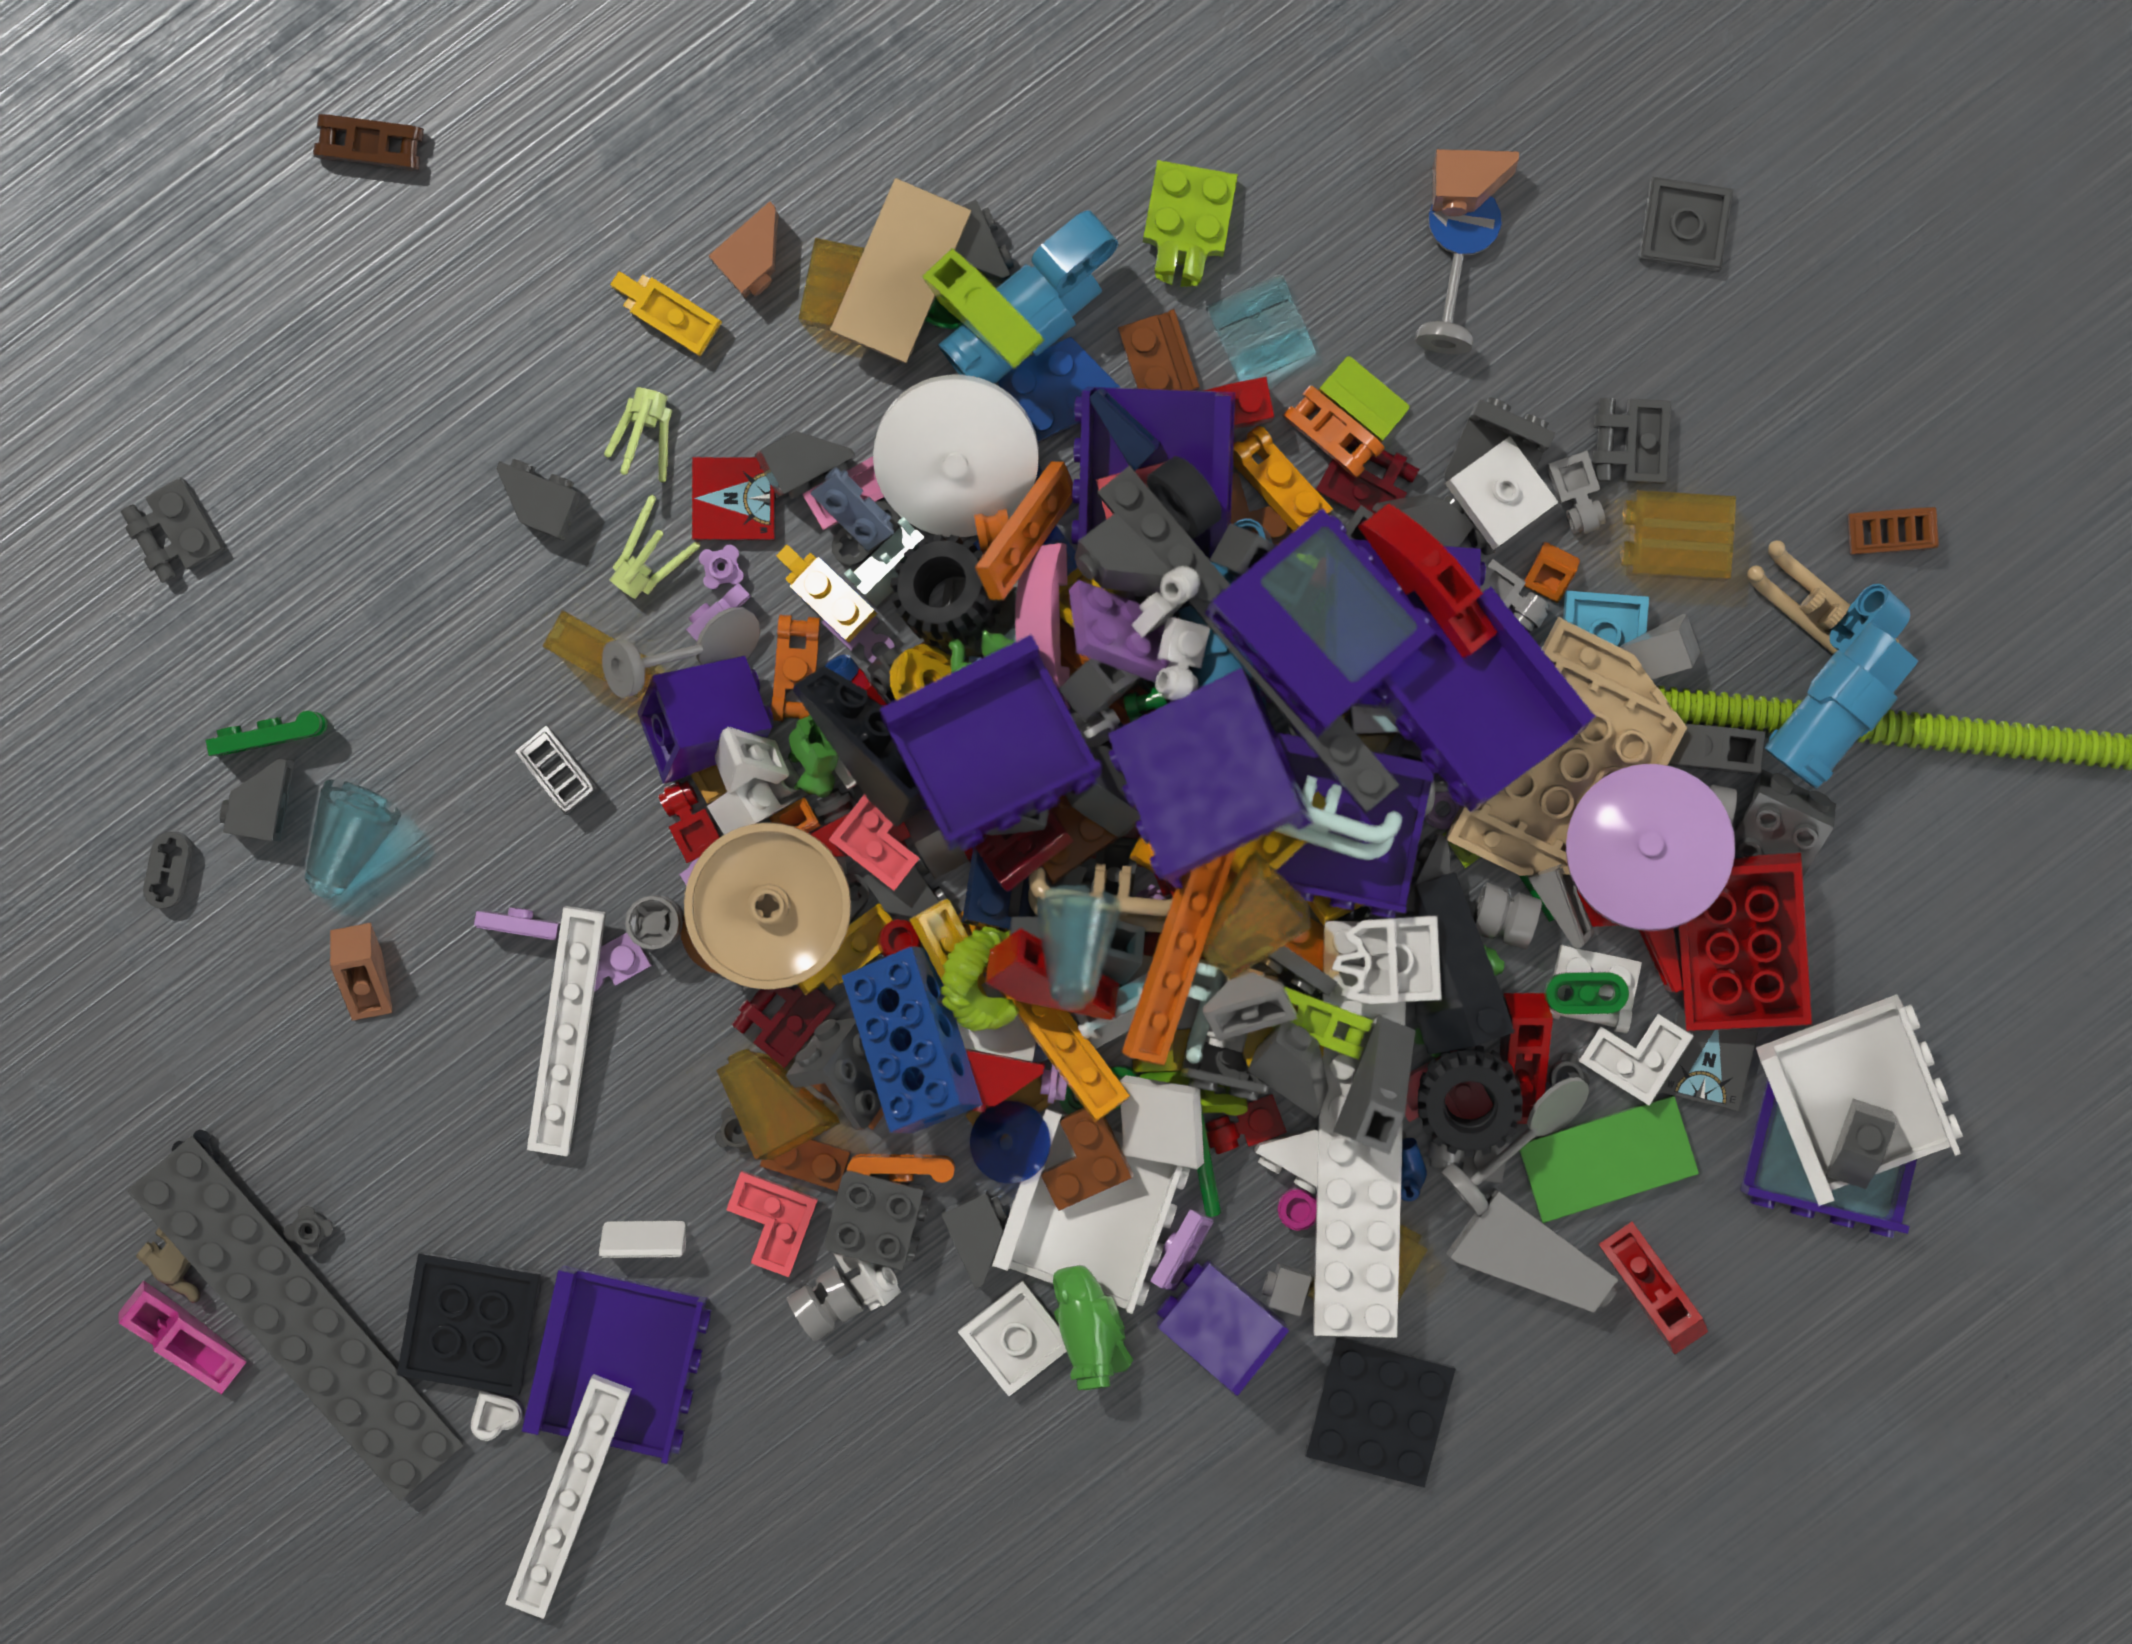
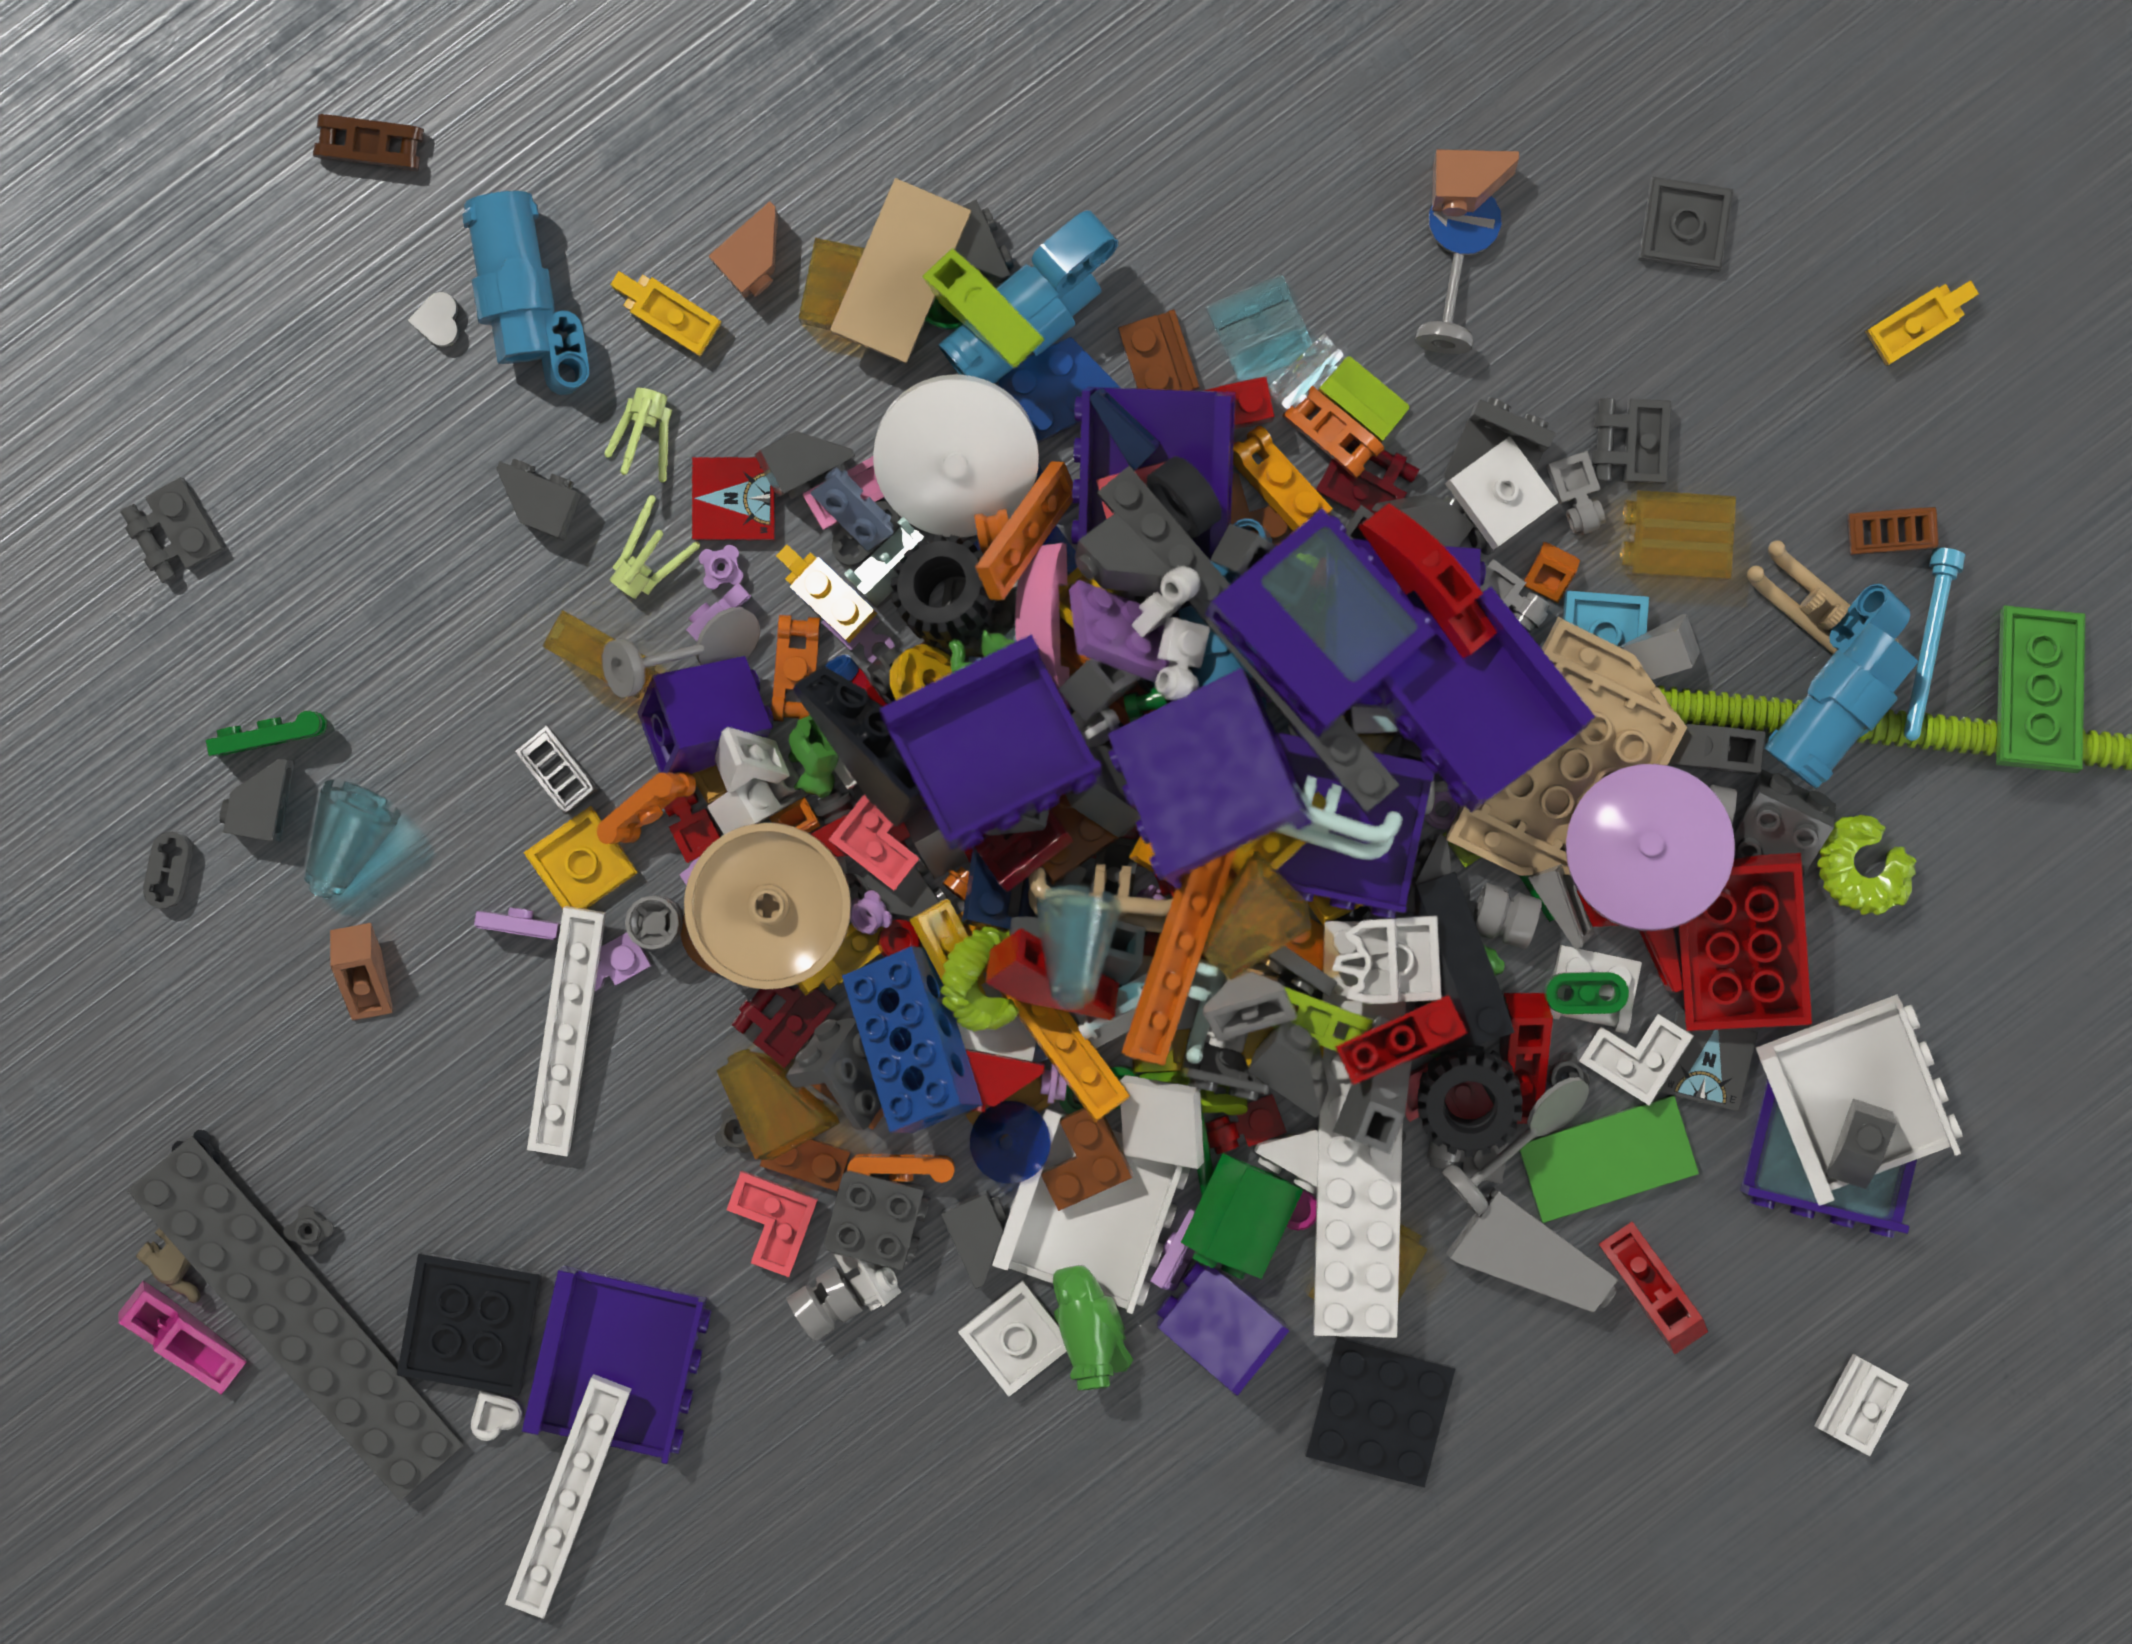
white slope [599,1221,686,1258] -> none
lime plate [1143,160,1238,287] -> none
light grey plate [1262,1263,1312,1316] -> none
blue arm [1401,1138,1427,1202] -> none
none -> white tile [408,292,460,348]
none -> dark azure piece [462,191,589,395]
none -> yellow tile [523,806,639,909]
none -> orange plate [597,772,696,844]
none -> lavender plate [850,890,892,935]
none -> orange plate [942,867,969,902]
none -> green brick [1180,1153,1303,1279]
none -> clear plate [1269,333,1344,412]
none -> red slope [1335,995,1467,1085]
none -> white plate [1814,1354,1909,1456]
none -> lime piece [1817,815,1917,915]
none -> yellow hinge [1865,280,1979,366]
none -> medium azure piece [1904,547,1965,741]
none -> bright green tile [1996,605,2085,773]

